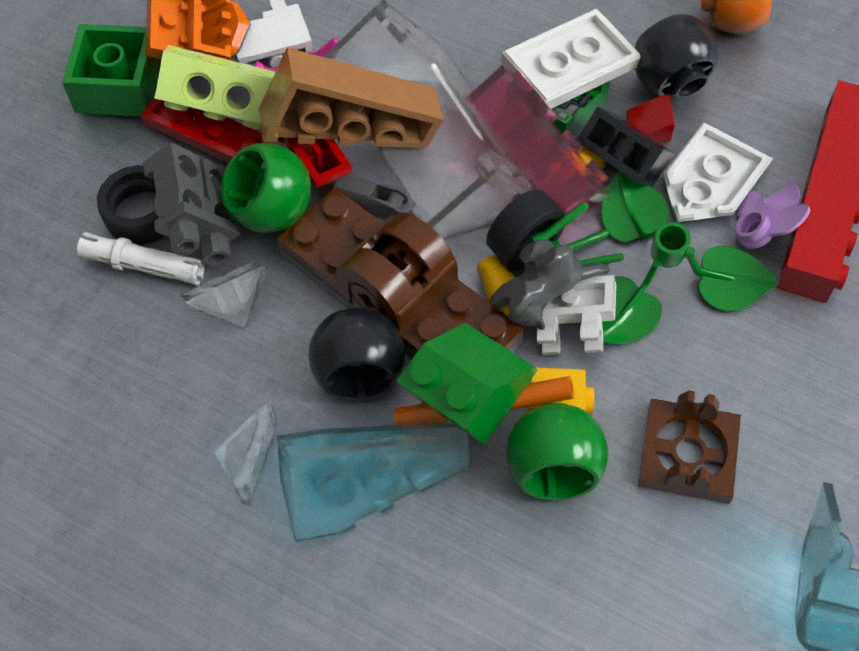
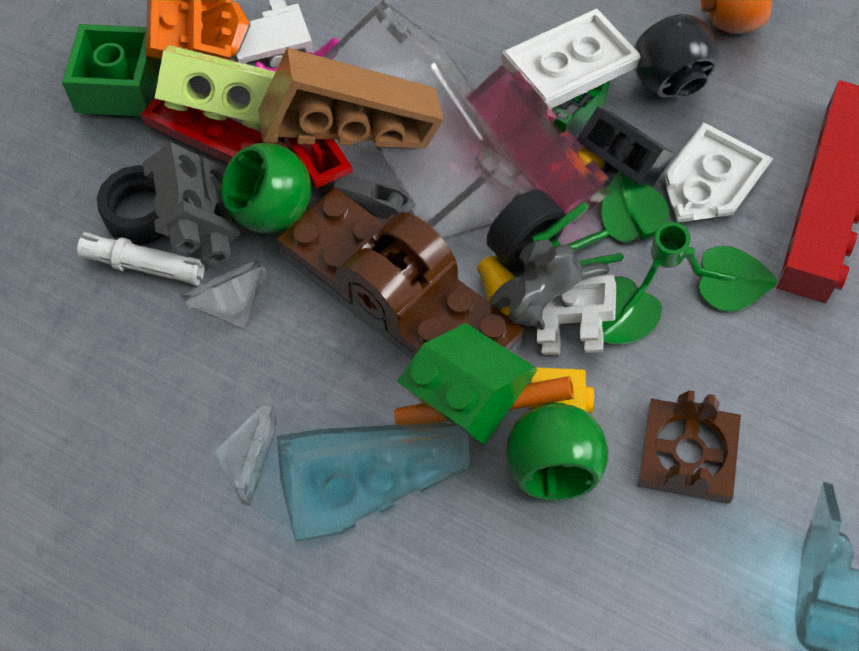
black wheel [308,307,405,401] -> none
red slope [626,95,675,142] -> none
lavender plate [735,182,810,249] -> none

